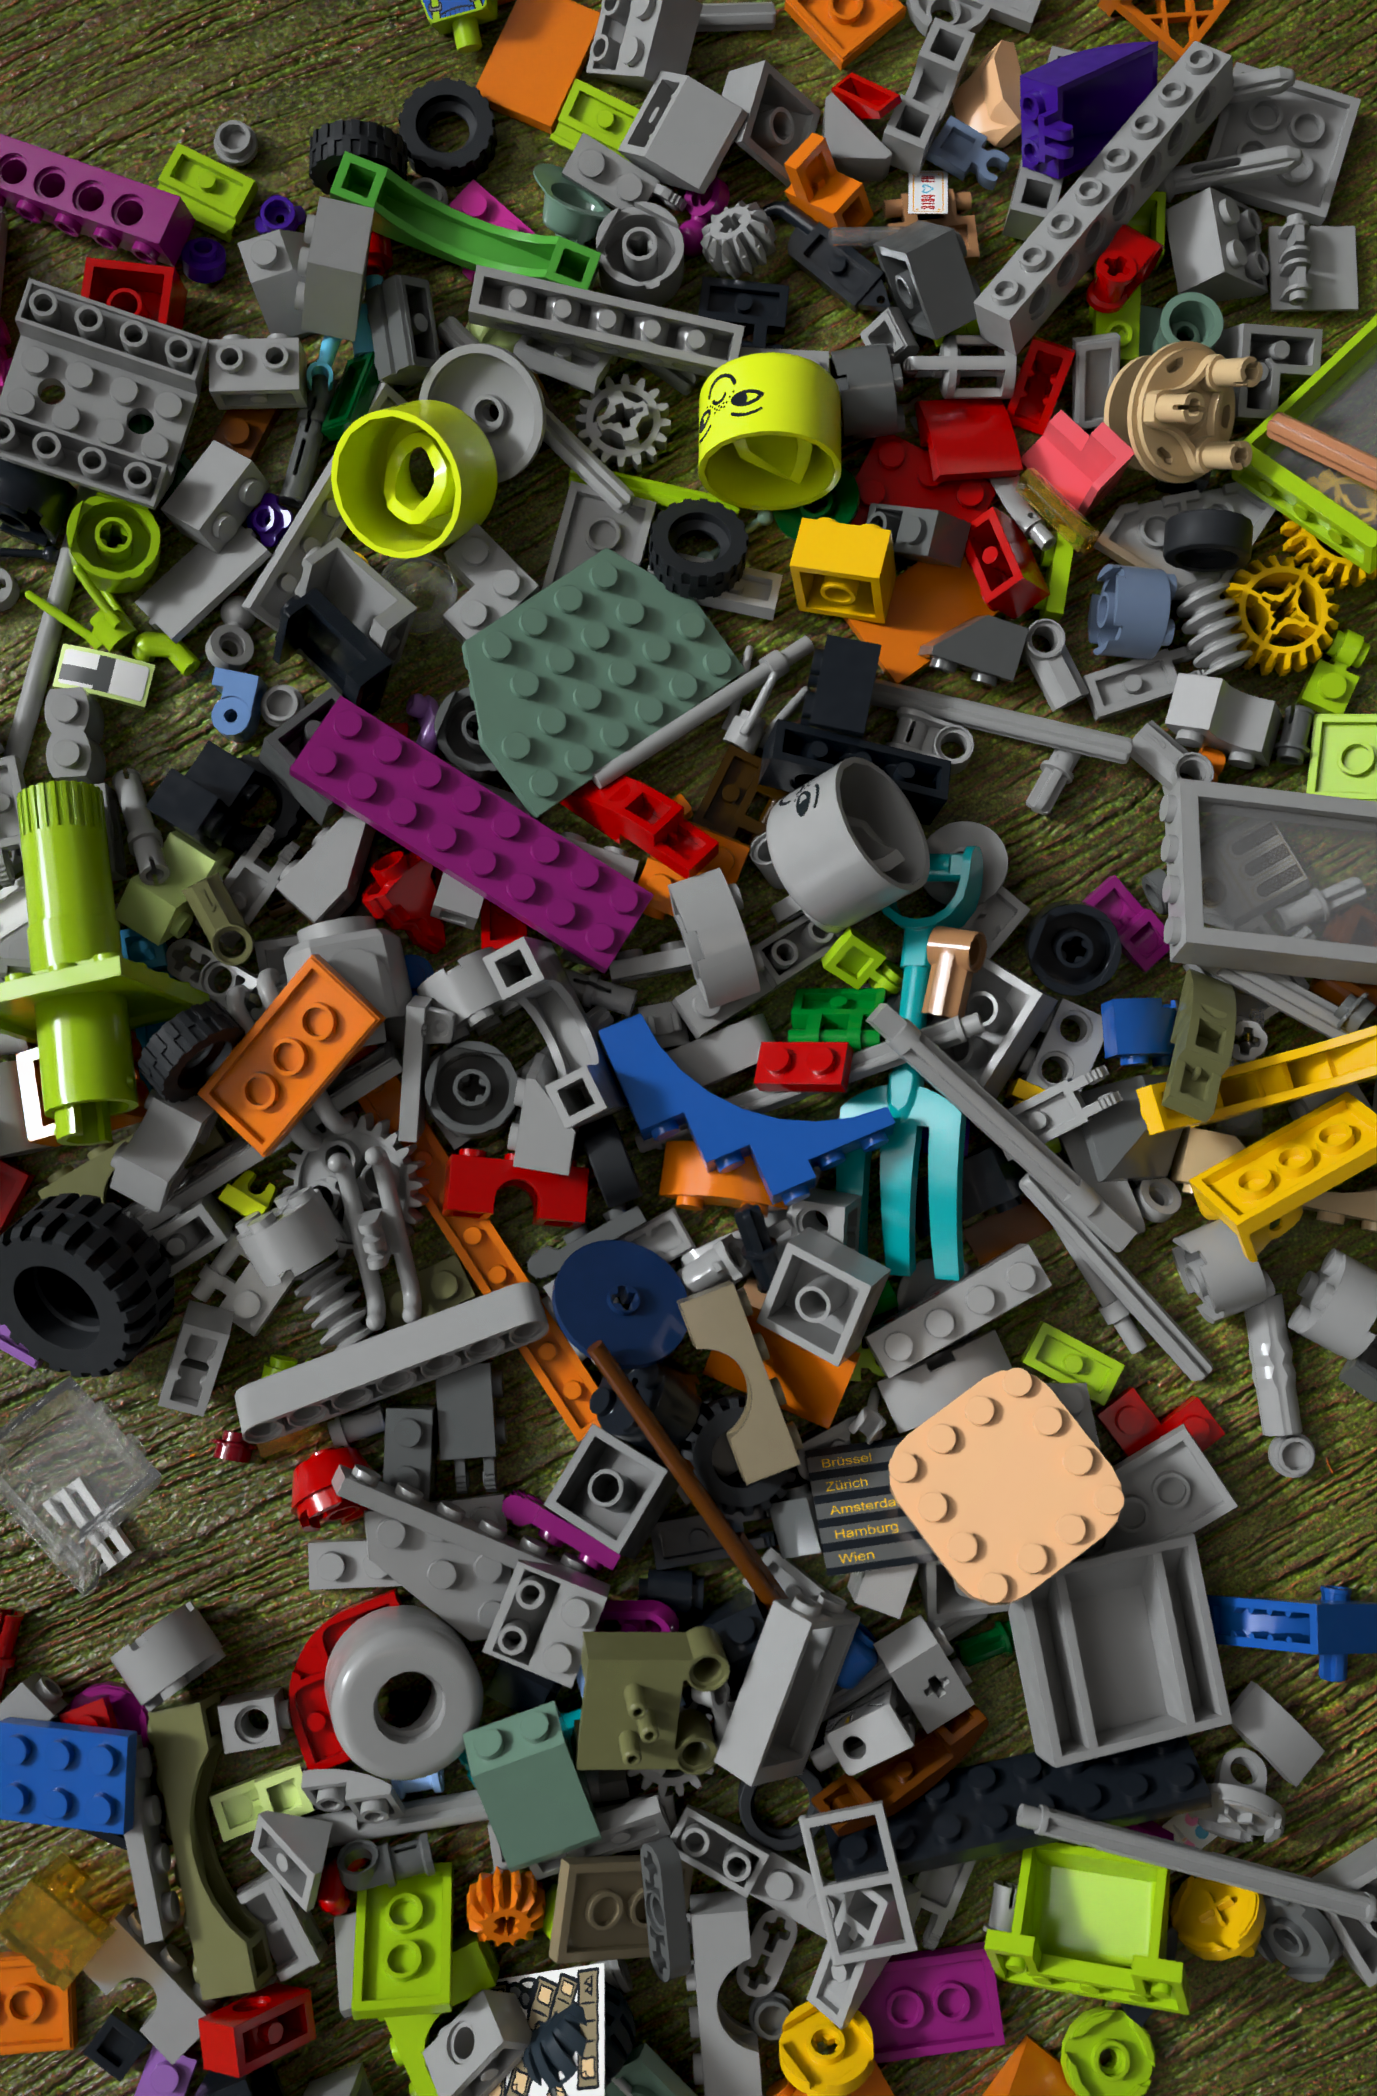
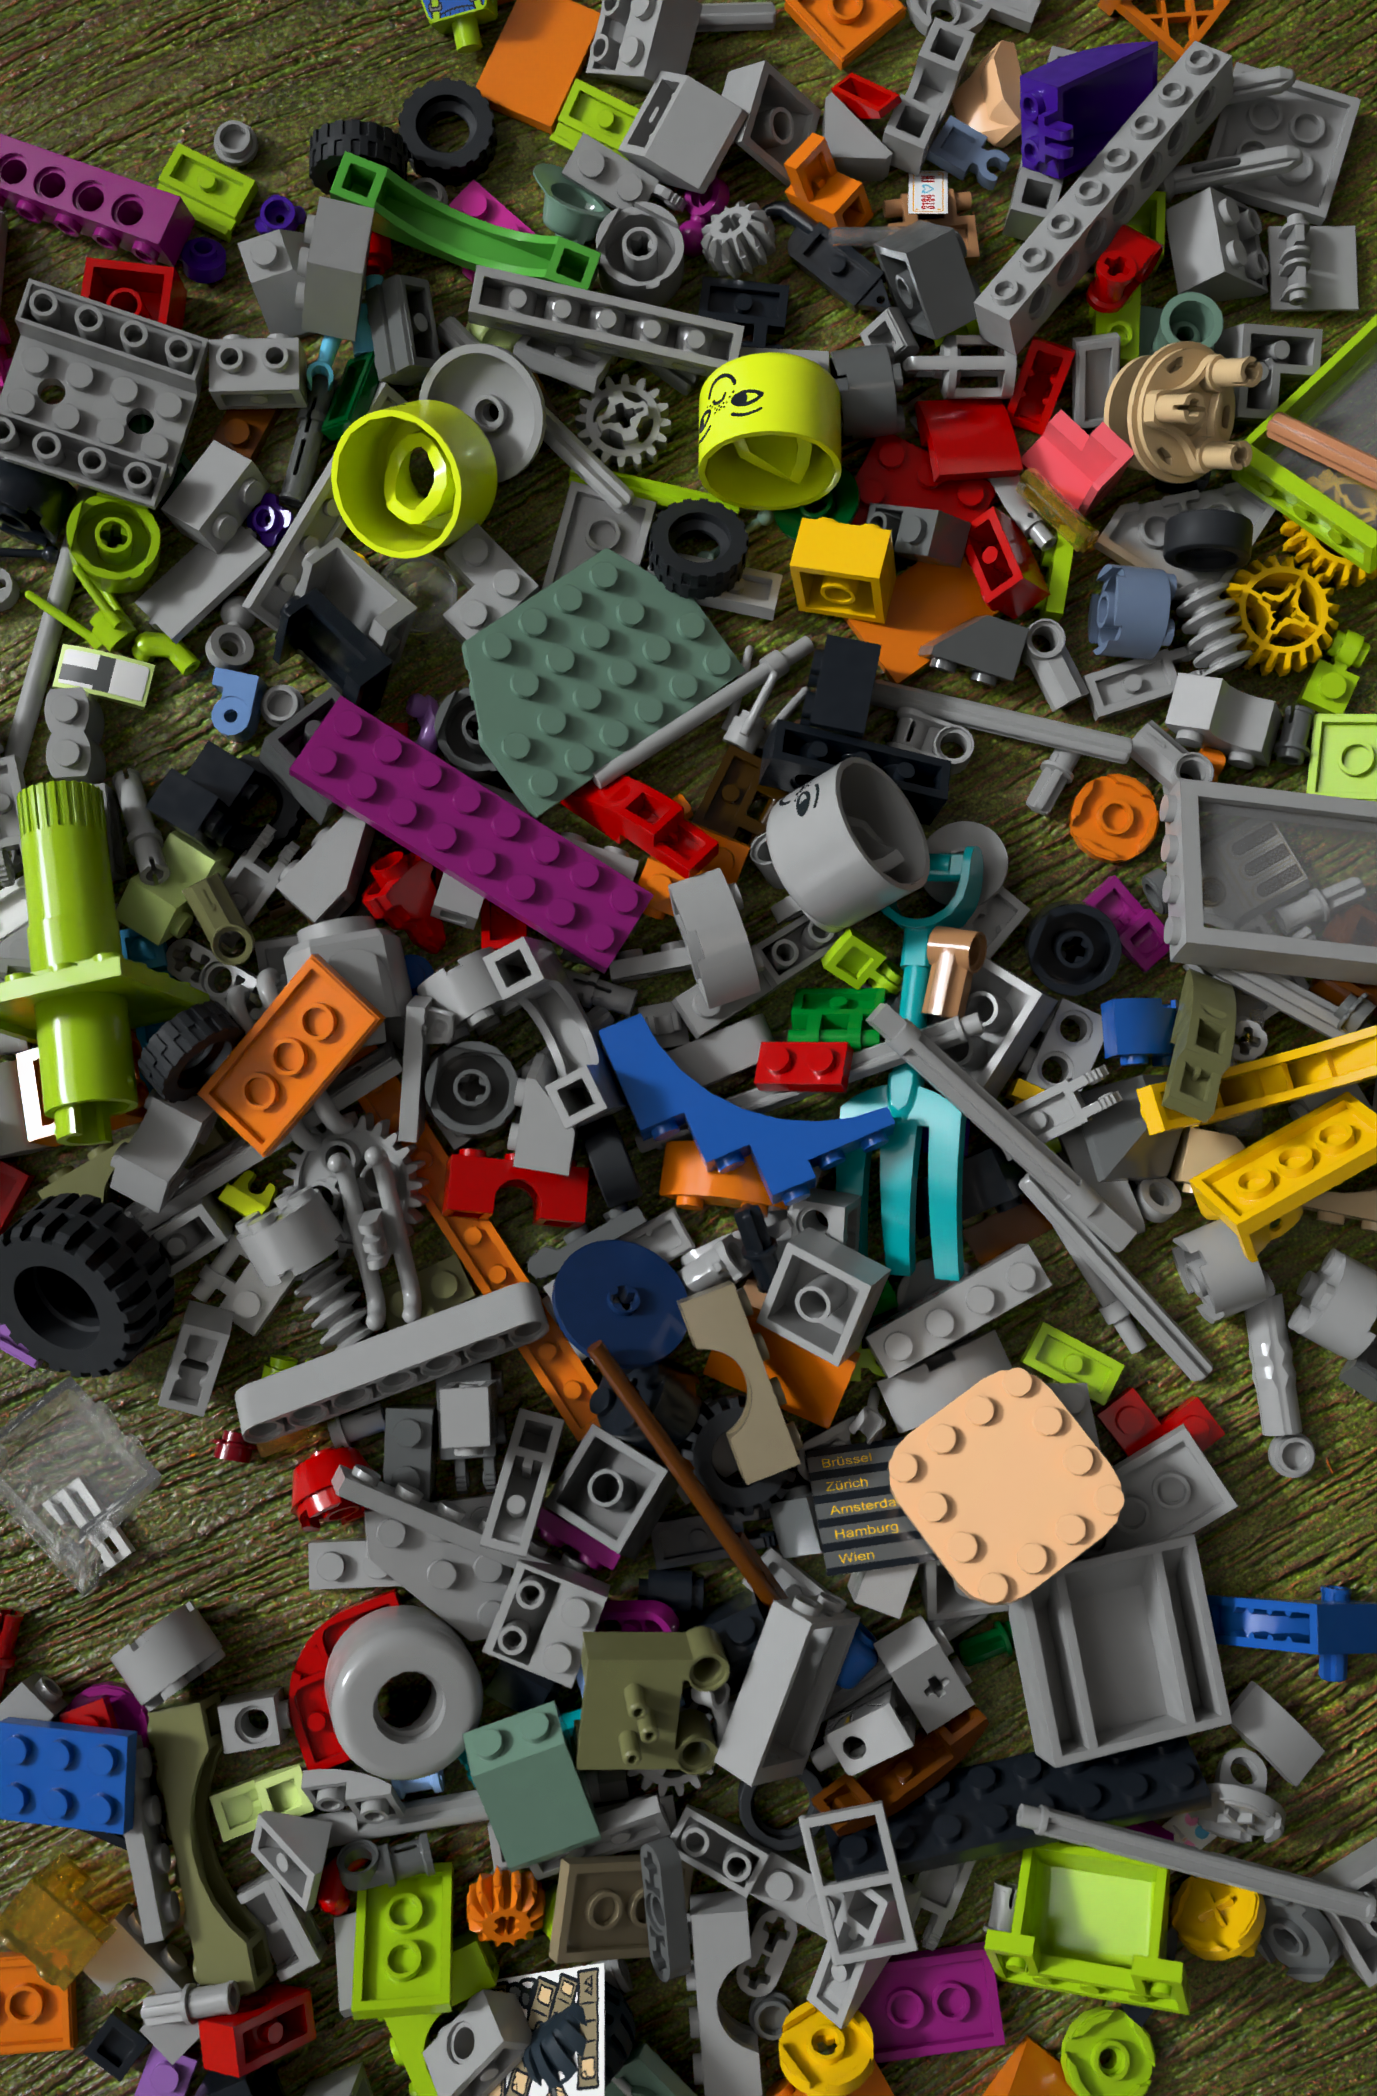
none -> light grey axle [140,1980,240,2027]
none -> light grey brick [440,1380,499,1456]
none -> light grey slope [480,1408,565,1559]
none -> orange tile [1068,773,1160,864]

